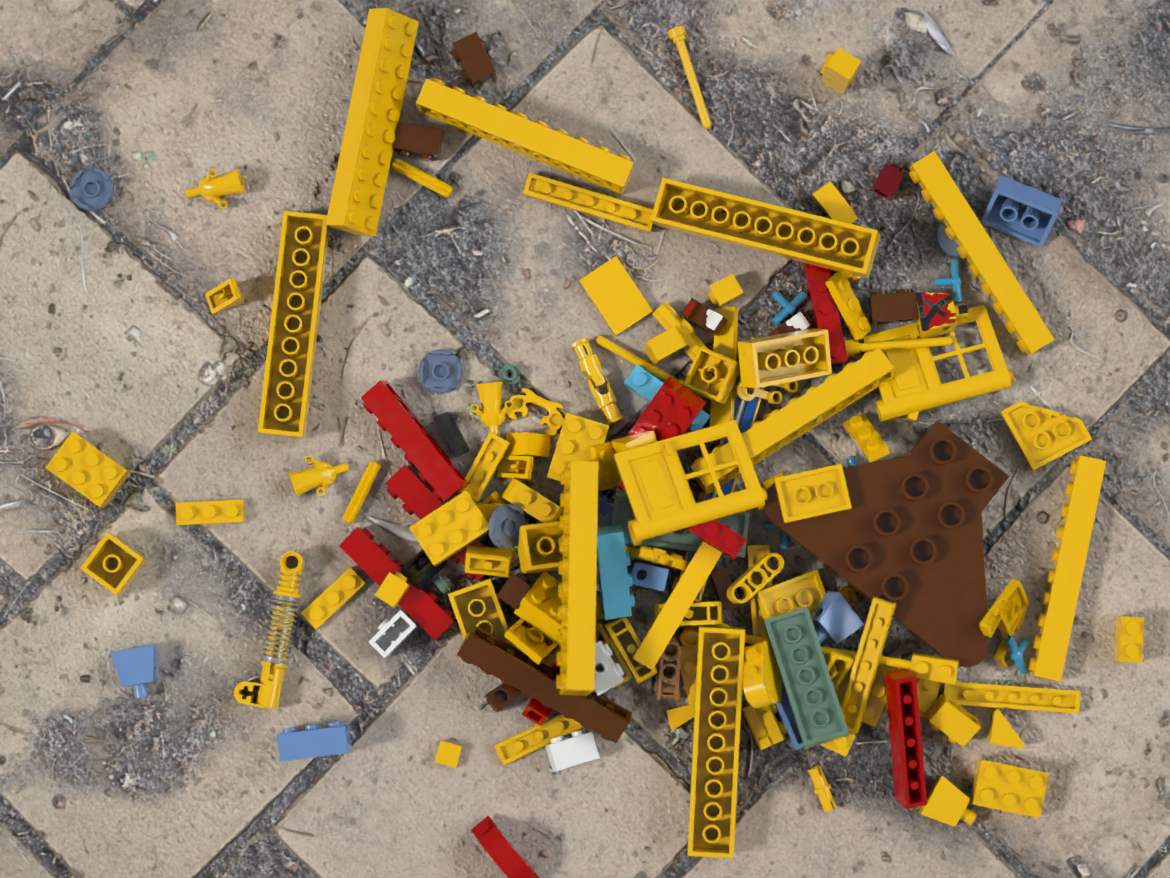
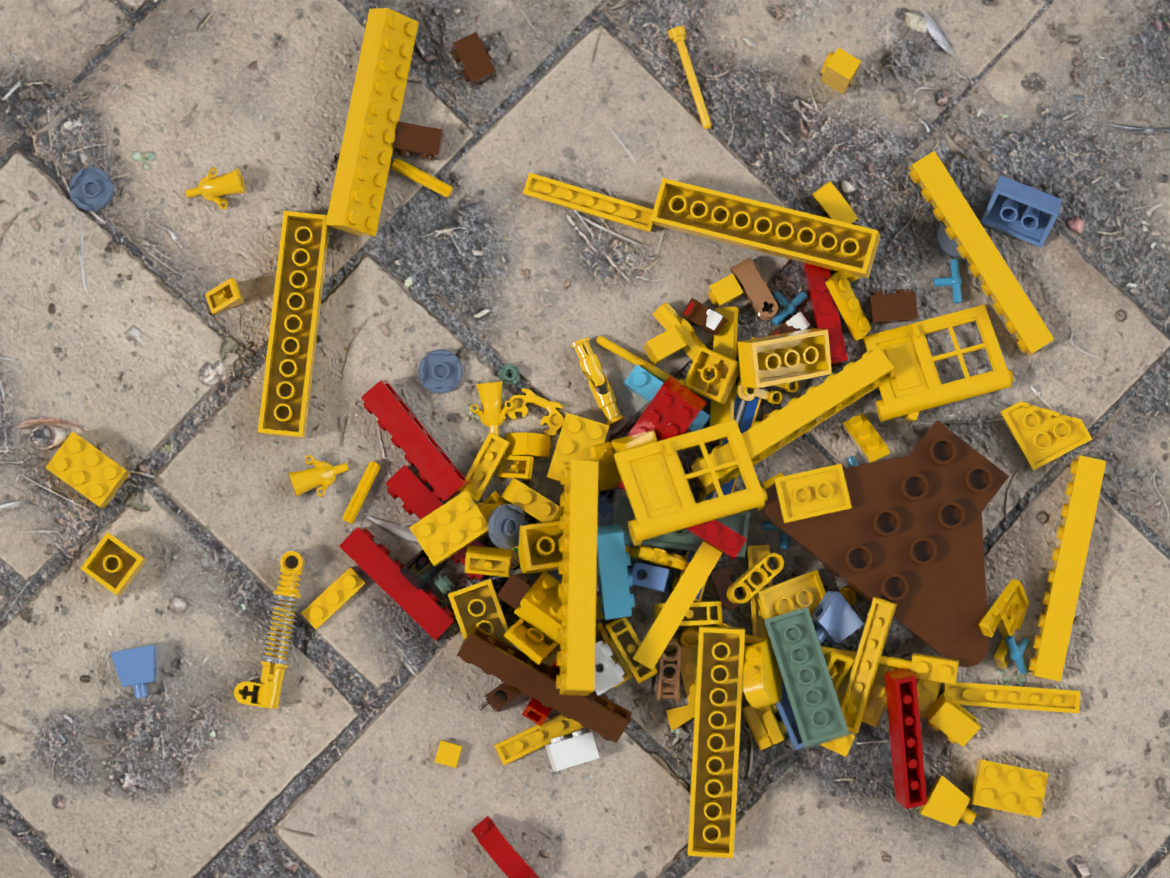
yellow plate [175,499,245,526] -> none
medium blue brick [277,721,352,762] -> none
white brick [369,610,418,658] -> none
yellow brick [375,572,410,608] -> none
yellow brick [416,78,634,195] -> none
black slope [434,412,470,458] -> none
yellow tile [579,256,653,336] -> none
yellow pin [808,765,837,813] -> none
yellow piece [845,337,953,357] -> none
dark red brick [871,164,905,201] -> none
torso [916,292,968,339] -> none
yellow slope [987,709,1025,748] -> none
yellow brick [1114,616,1144,663] -> none
none -> medium nougat piece [730,257,778,321]

